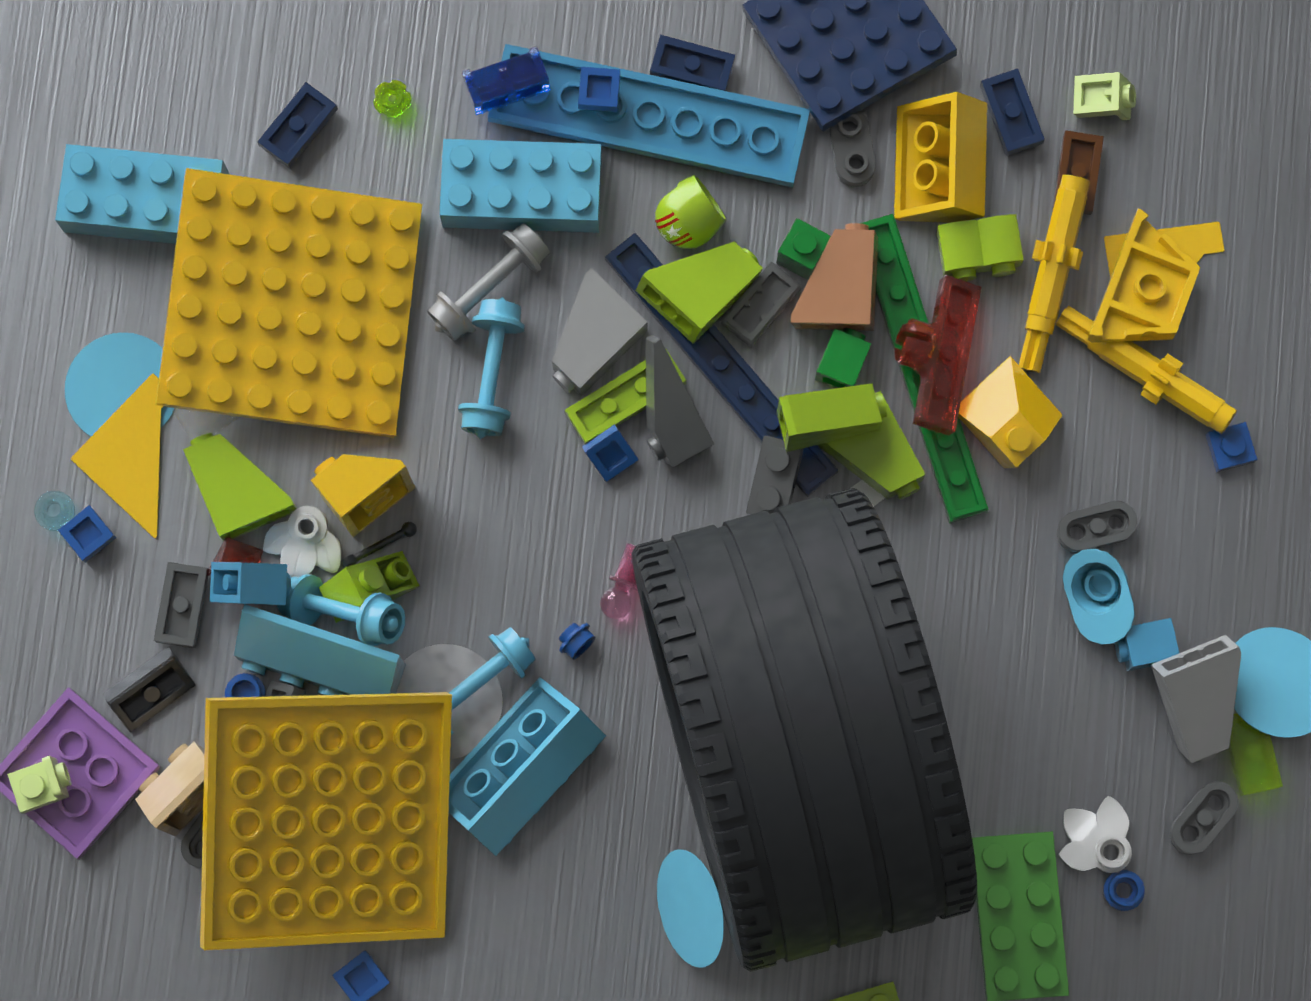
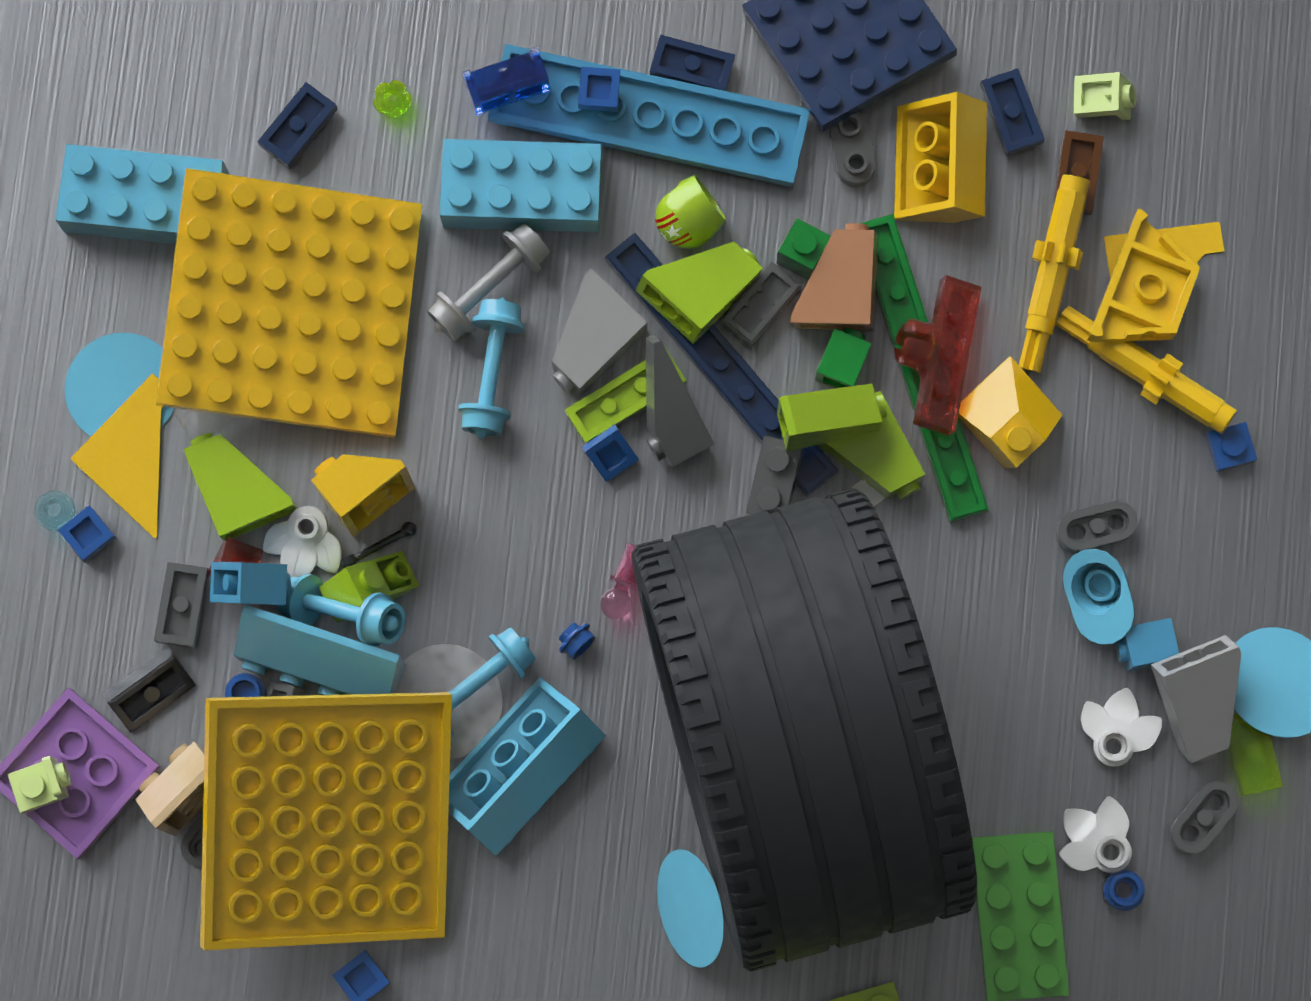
lime brick [936,214,1024,282] -> none
none -> white plate [1080,688,1162,767]

